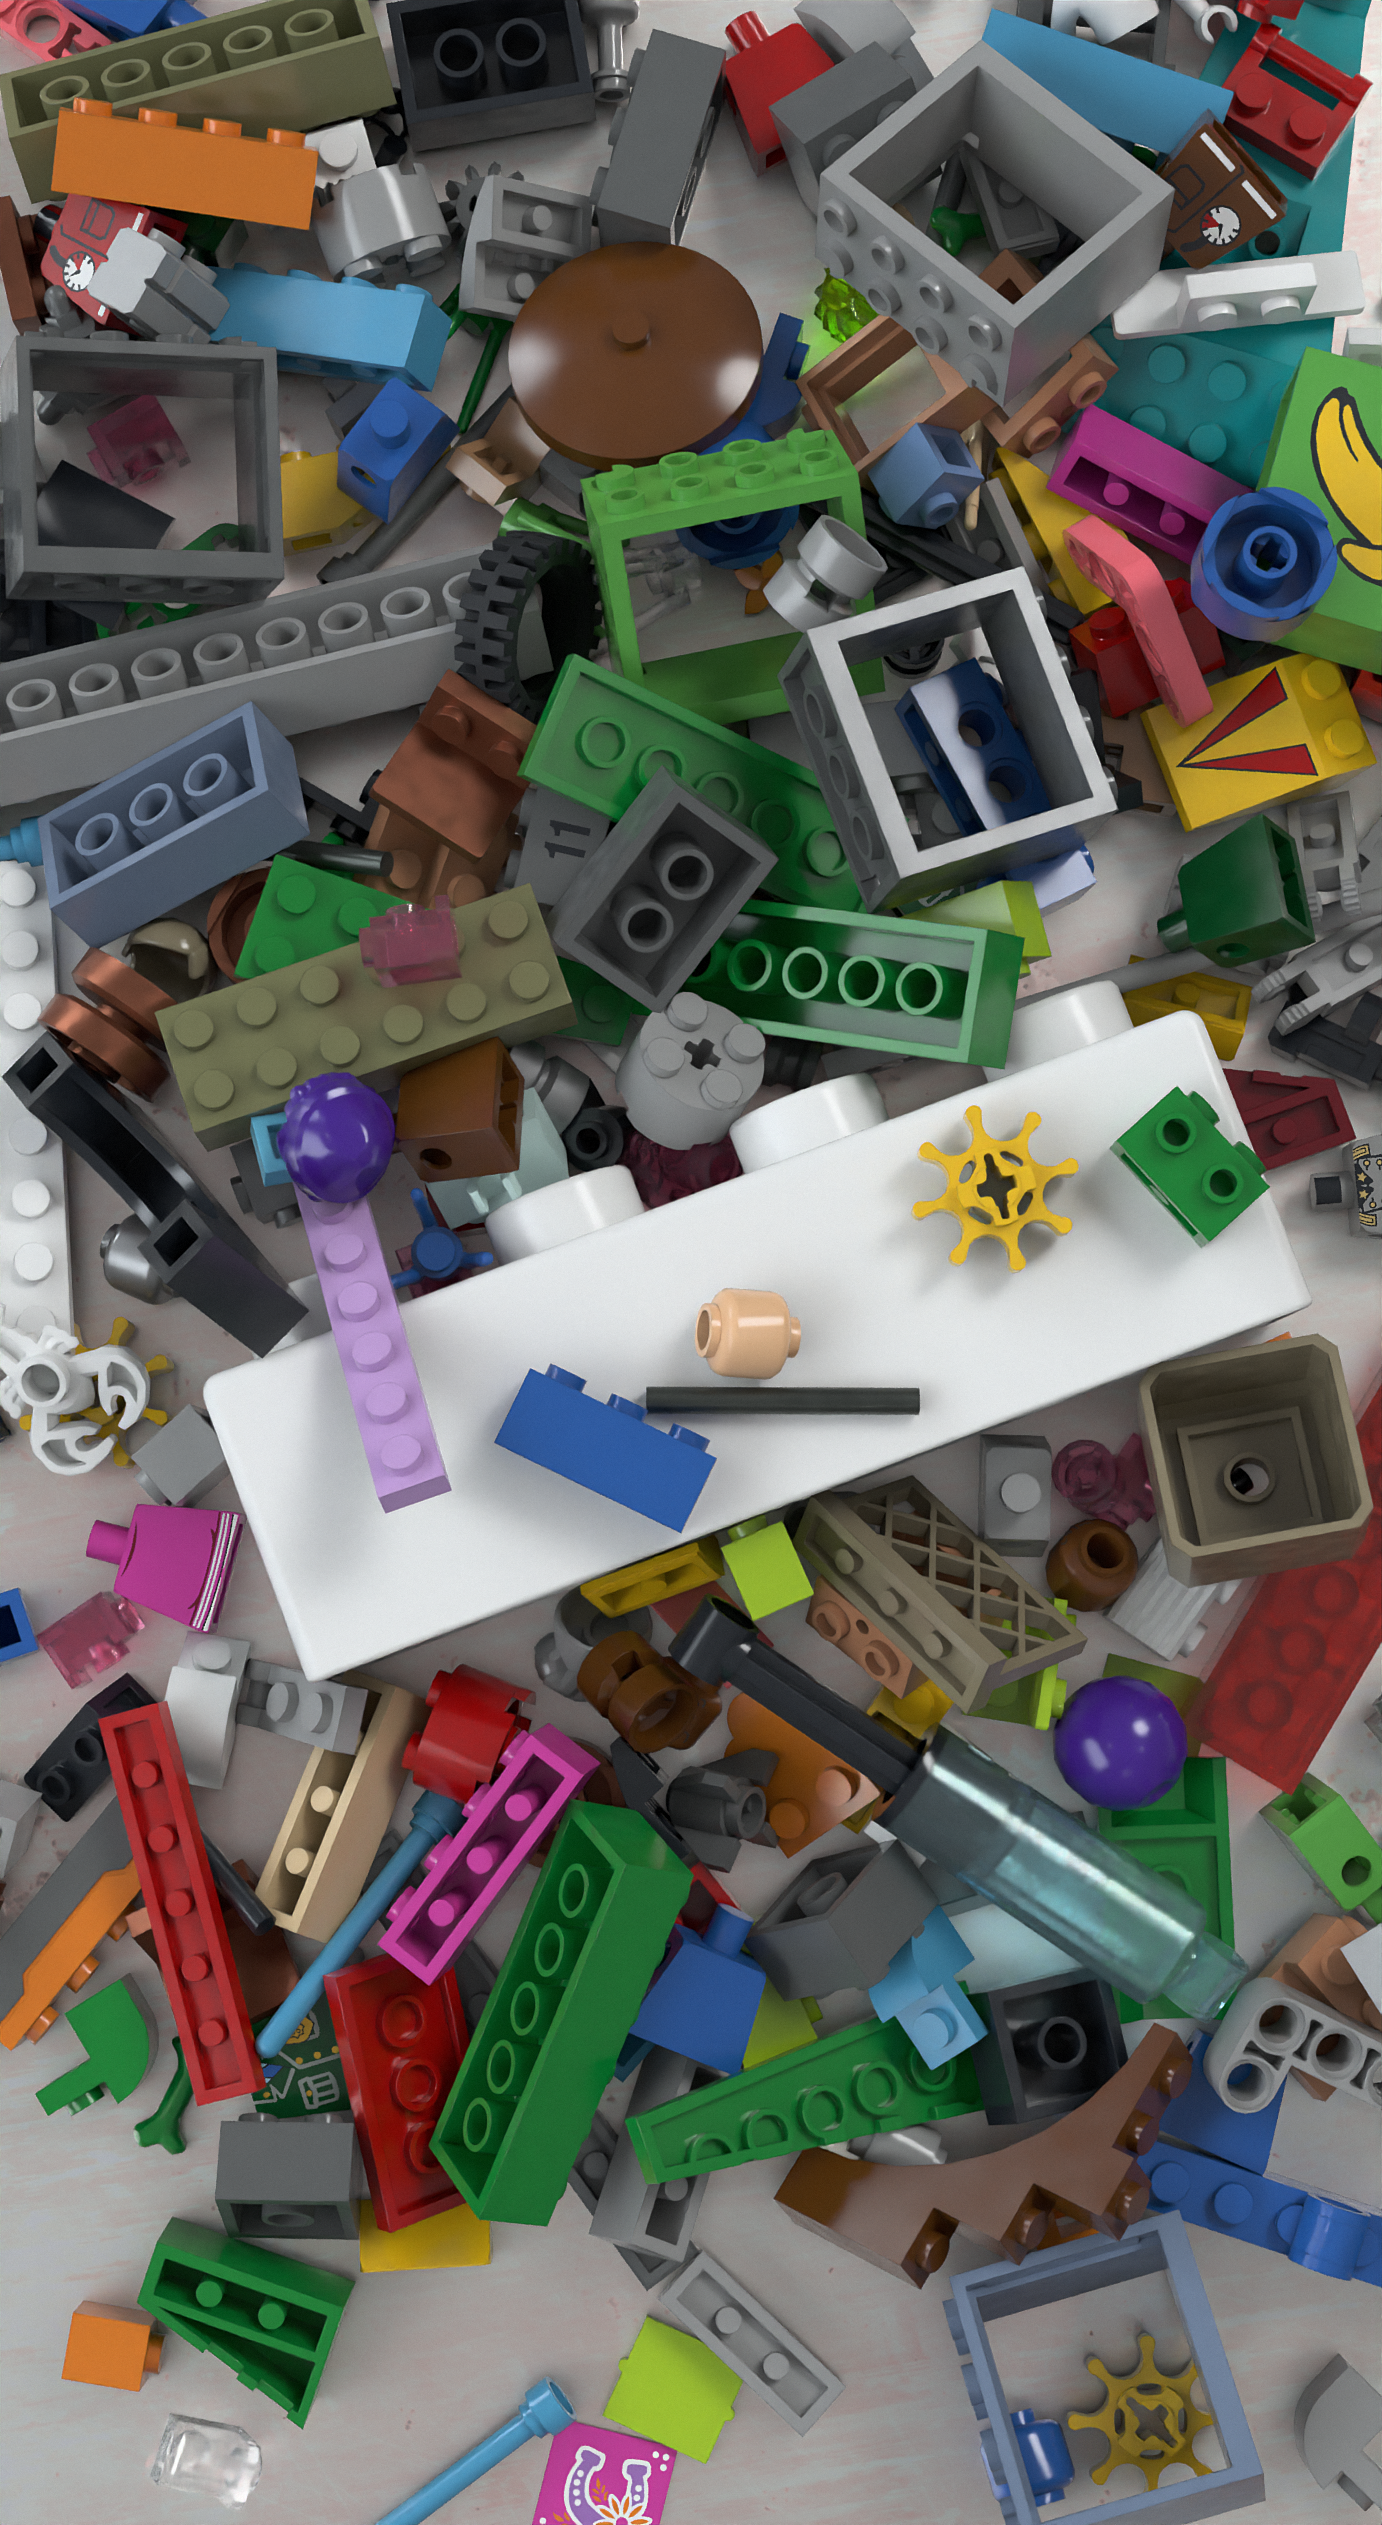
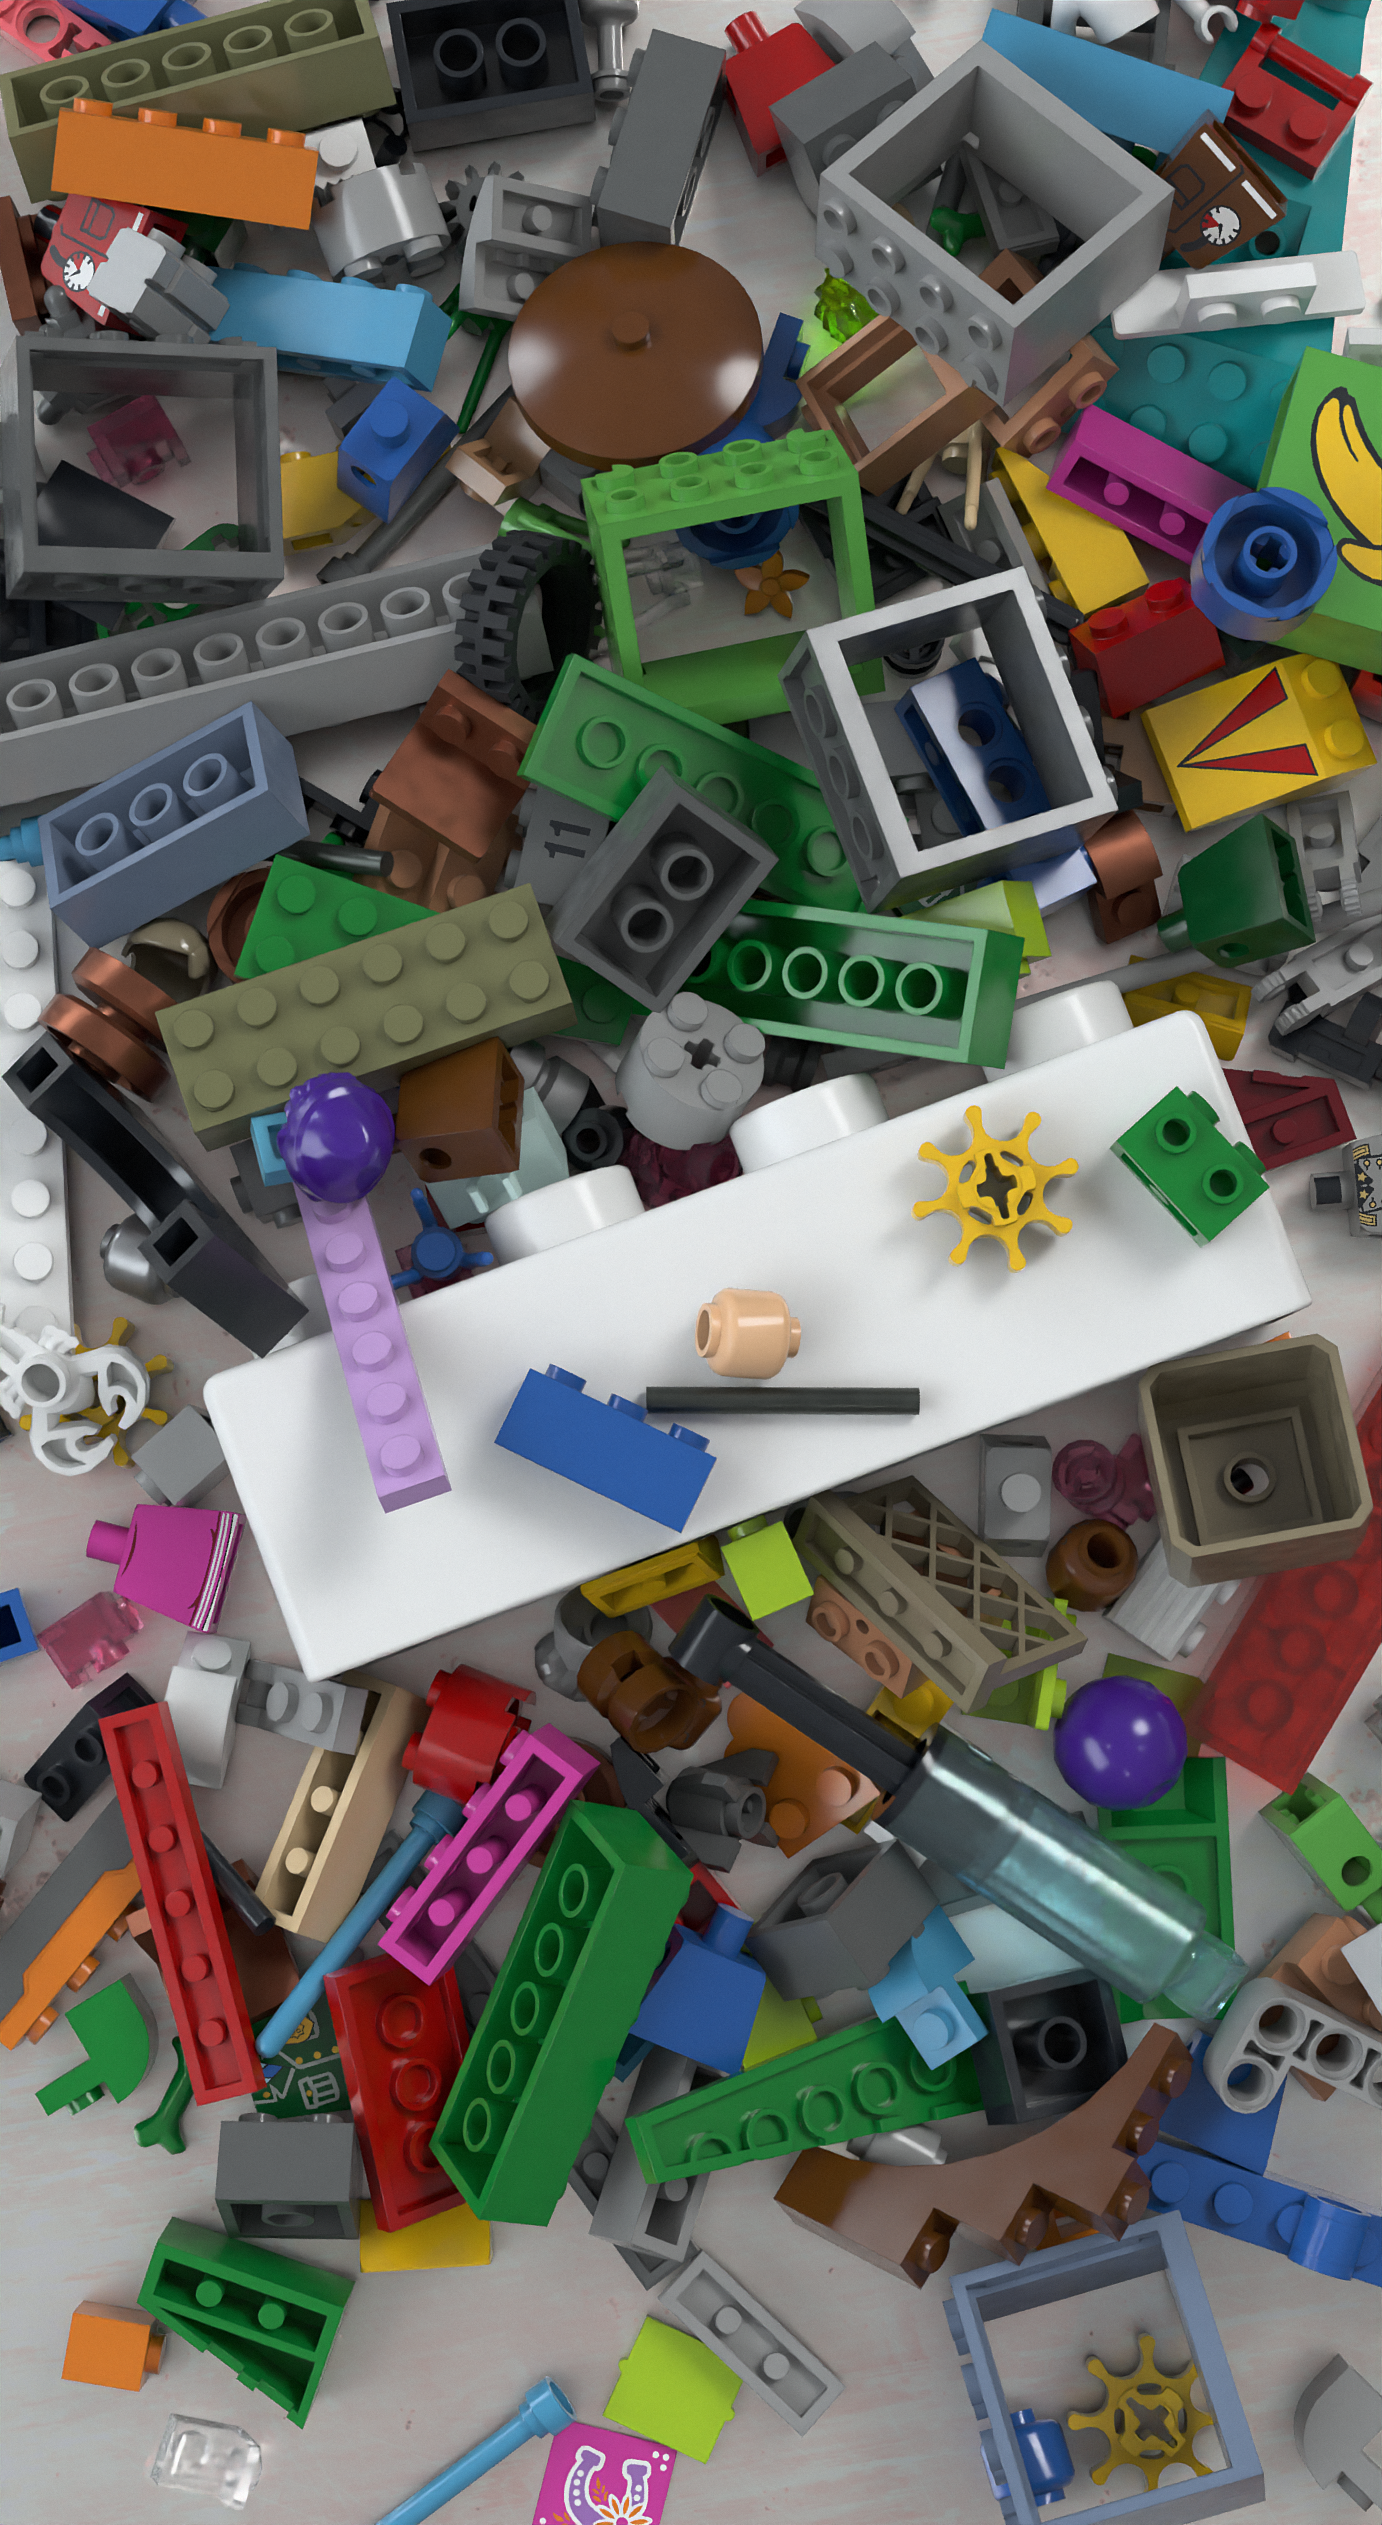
clear pink brick [359,895,462,988] -> none
light grey wheel [763,515,888,633] -> none
medium blue brick [867,422,985,529] -> none
coral beam [1062,514,1214,728] -> none
none -> copper brick [1083,809,1163,945]

